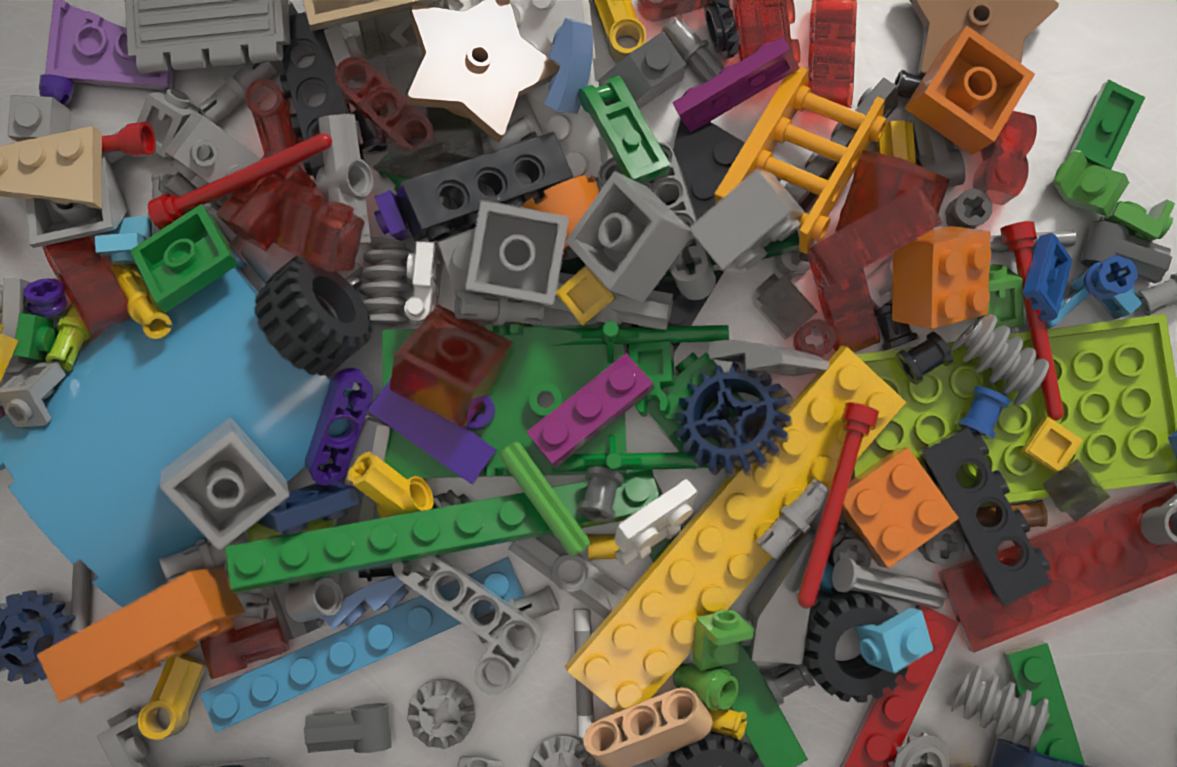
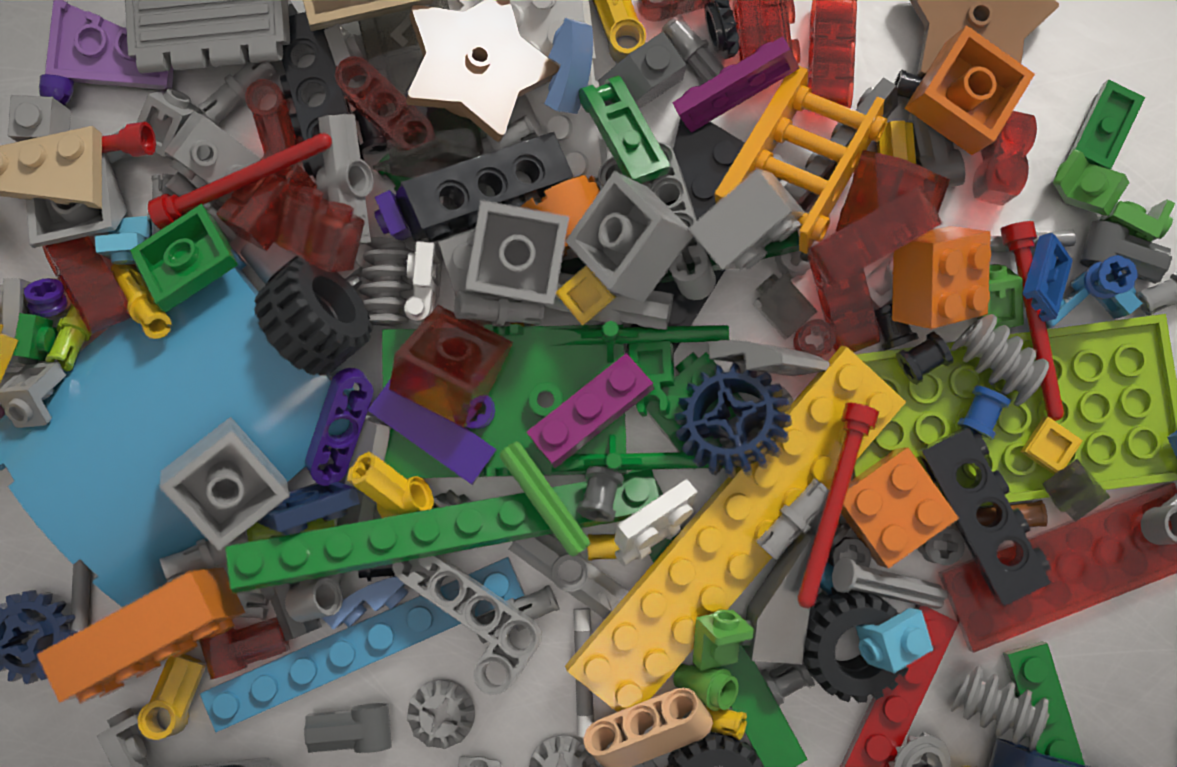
dark grey bush [945,189,993,229] -> none

